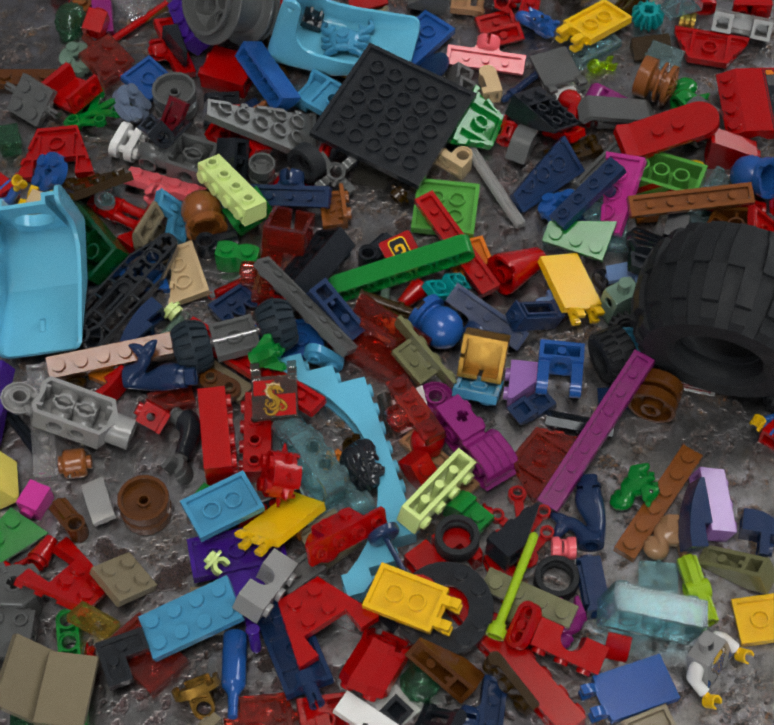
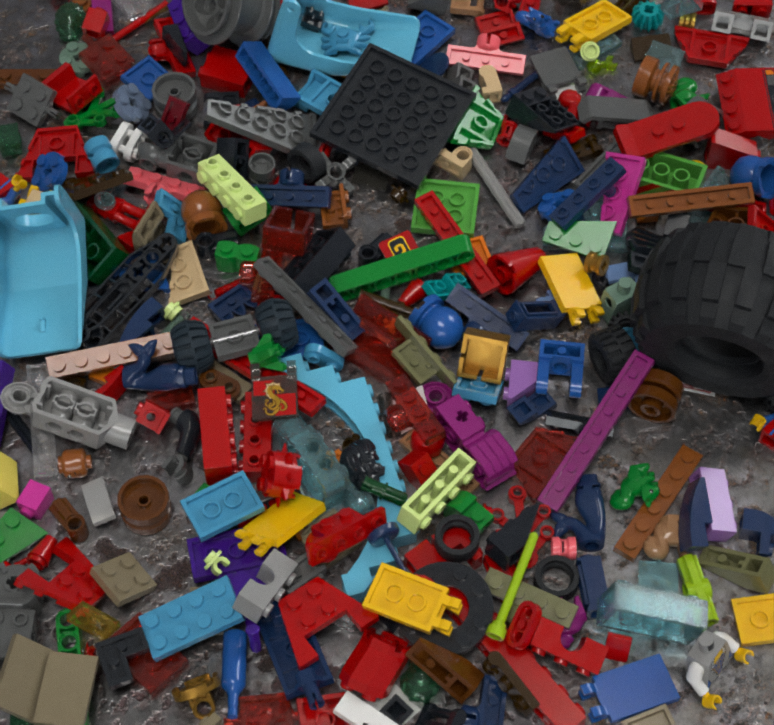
none -> dark azure wheel [84,135,120,174]
none -> dark green axle [360,475,408,506]
none -> yellowish green plate [580,41,600,62]
none -> pearl gold wheel [584,251,610,276]

